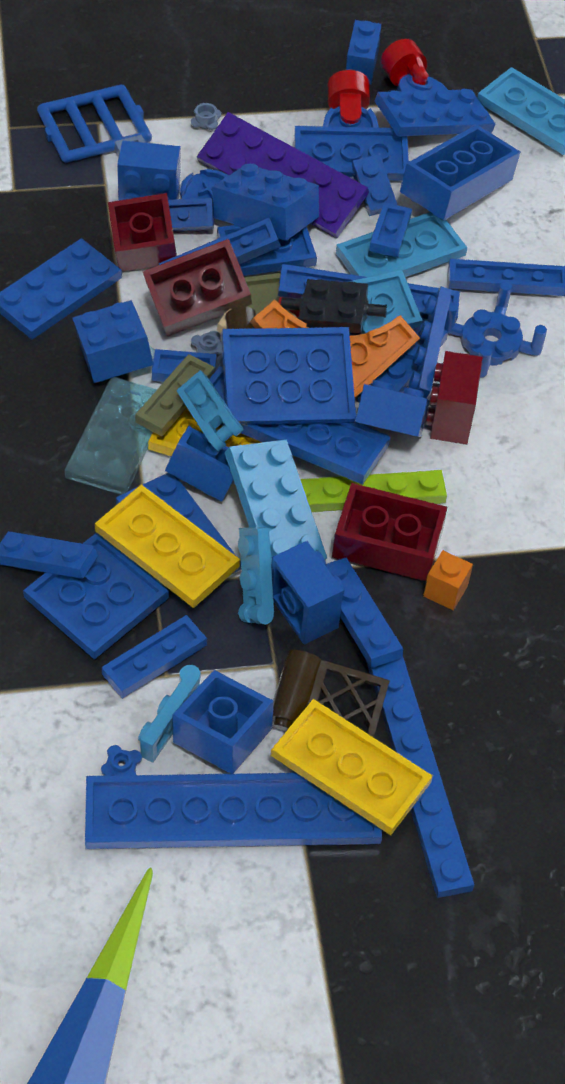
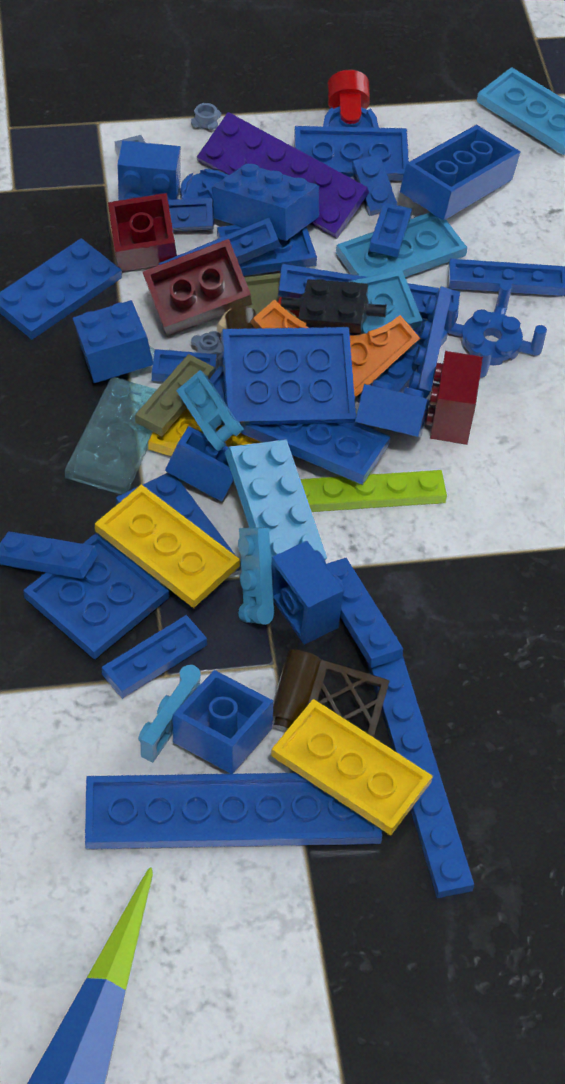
blue bar [37,85,152,163] -> none
blue plate [101,745,142,776] -> none
dark red brick [332,483,448,581] -> none
blue brick [346,20,382,85] -> none
blue plate [374,39,496,136] -> none
orange brick [423,550,473,611] -> none

